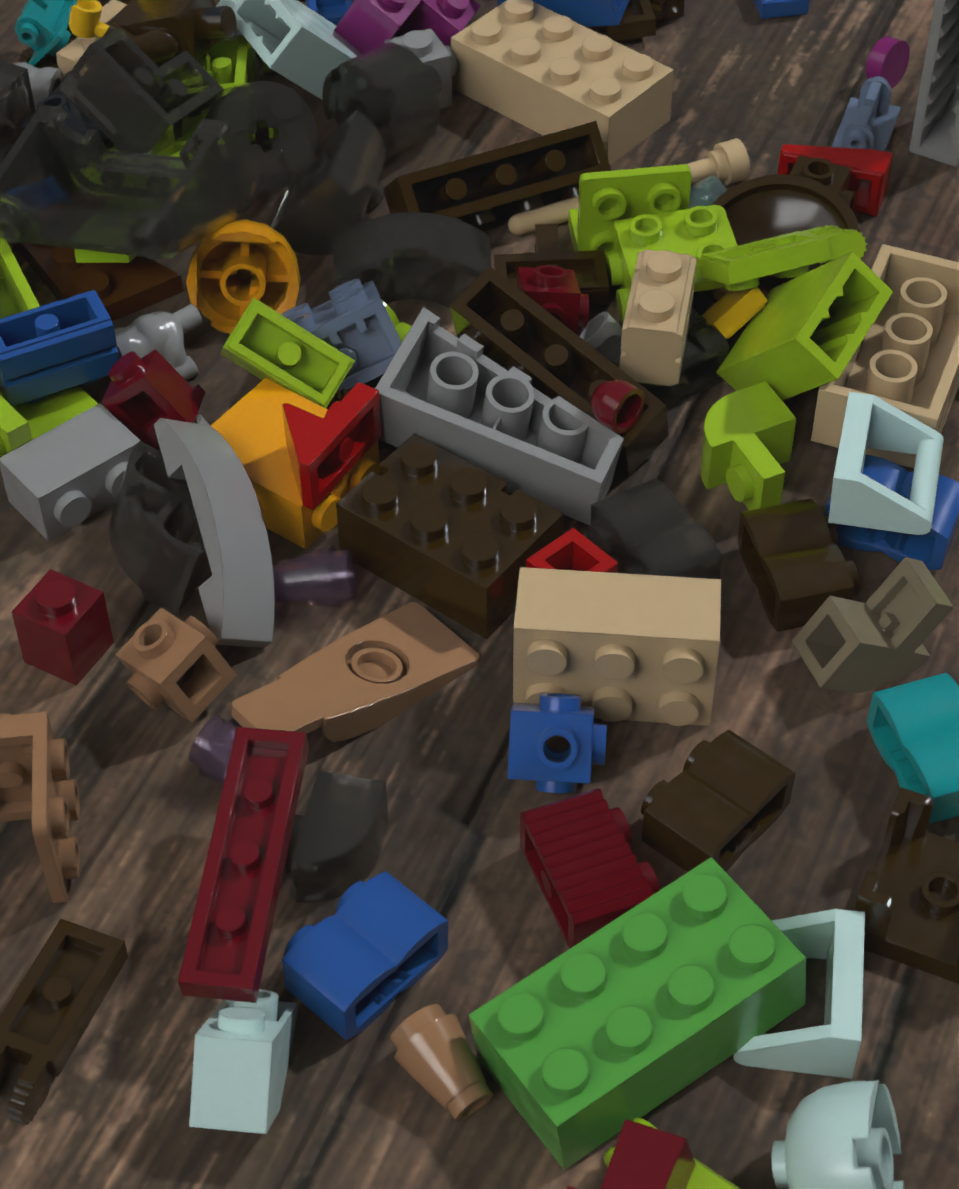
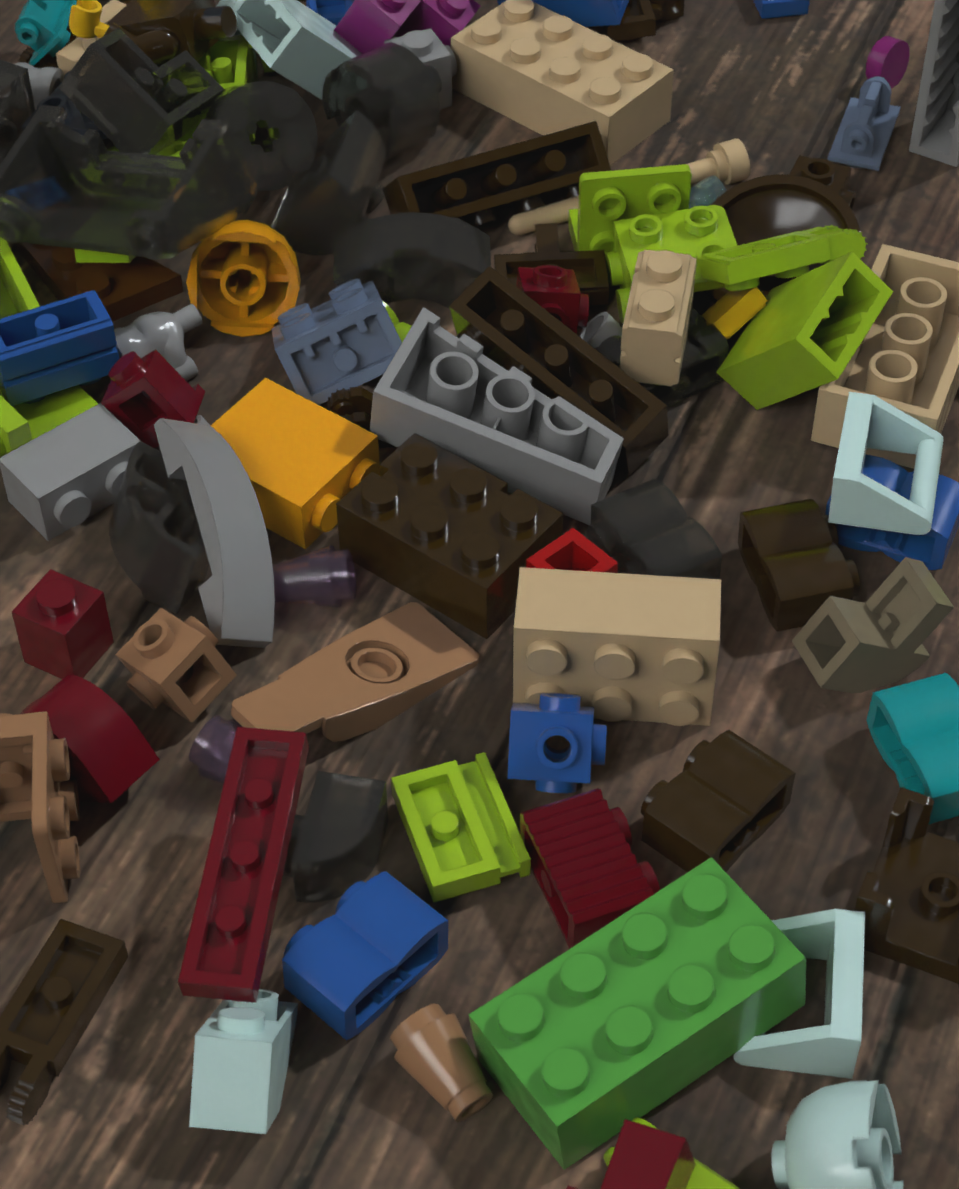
lime slope [221,297,355,409] -> none
red slope [282,382,382,510] -> none
dark red hinge [591,379,645,434] -> none
lime brick [700,381,796,510] -> none
red slope [777,144,894,217] -> none
none -> dark red brick [20,674,160,803]
none -> lime plate [391,752,531,902]

